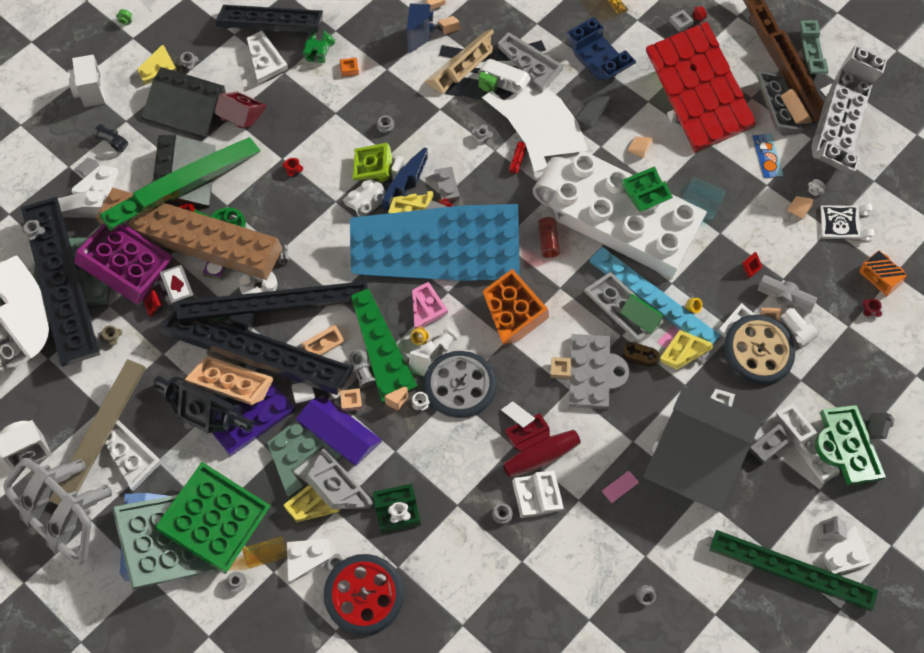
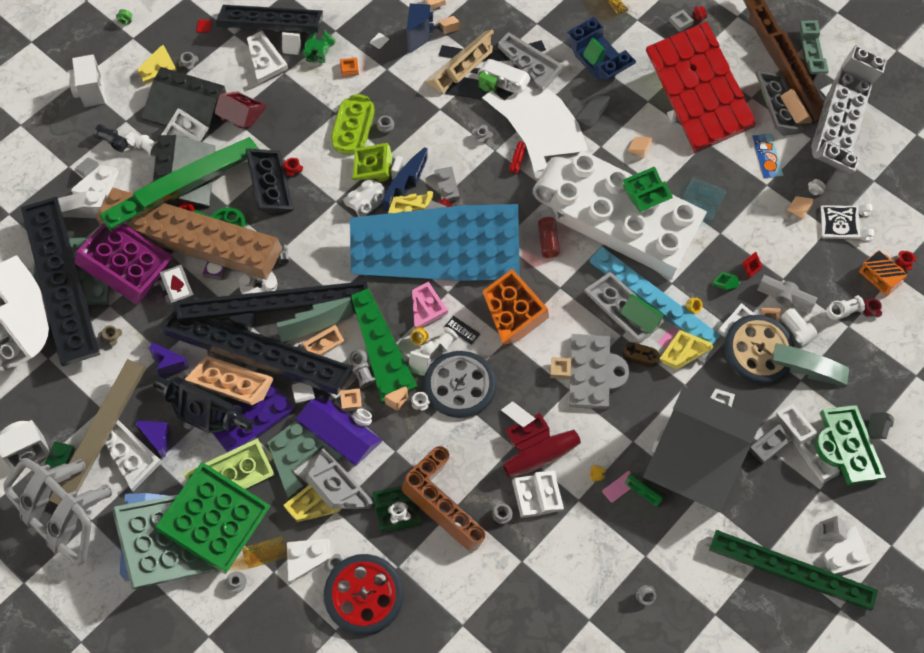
light grey plate [22,220,45,240] -> none
red slope [143,290,163,317] -> none
none -> dark green plate [44,441,75,469]
none -> white connector [124,132,158,156]
none -> dark purple slope [136,421,171,459]
none -> dark purple slope [149,343,189,377]
none -> white wing [162,108,209,141]
none -> yellowish green slope [183,438,275,489]
none -> red sticker [197,19,212,33]
none -> black slope [245,148,294,216]
none -> sand green slope [277,297,354,342]
none -> white slope [282,32,301,55]
none -> lime tile [331,94,375,155]
none -> white plate [352,409,372,426]
none -> white sticker [370,33,389,49]
none -> dark orange beam [401,446,486,551]
none -> black sticker [444,316,480,345]
none -> green slope [583,38,605,65]
none -> yellow hinge [590,465,606,481]
none -> green slope [625,472,666,507]
none -> green slope [711,271,740,290]
none -> sand green slope [772,343,849,386]
none -> white connector [826,295,865,320]
none -> red plate [895,251,916,270]

